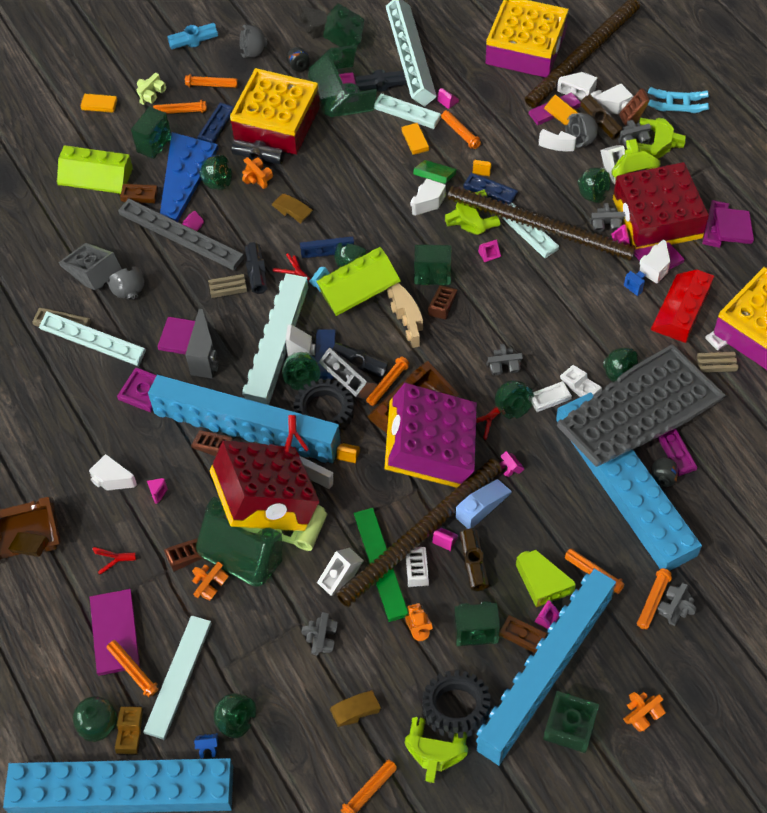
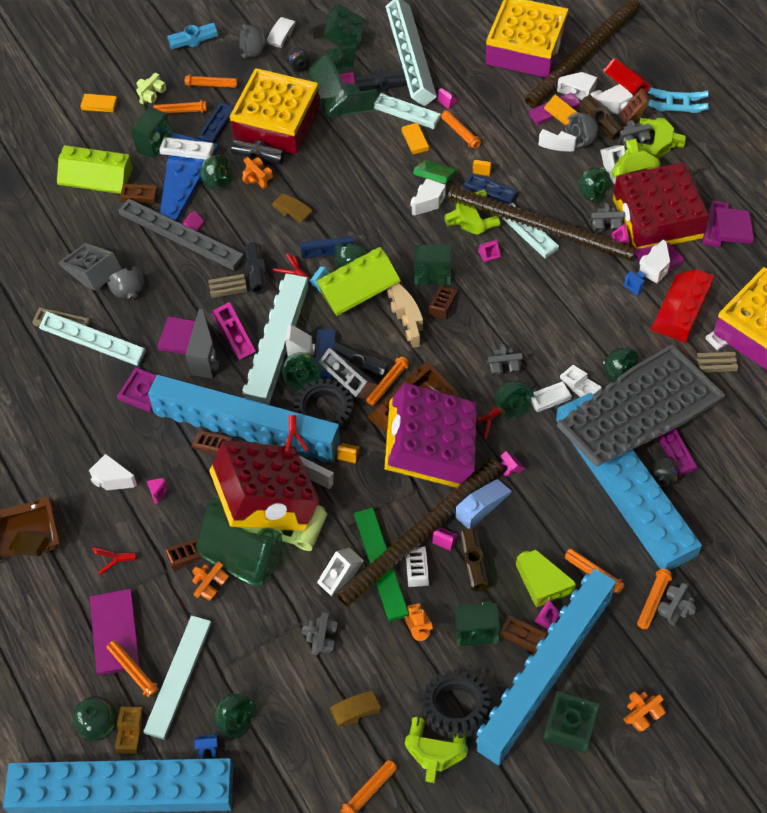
none -> white tile [160,137,214,160]
none -> dark pink slope [211,302,256,360]
none -> white slope [267,17,296,48]
none -> red slope [603,58,652,95]

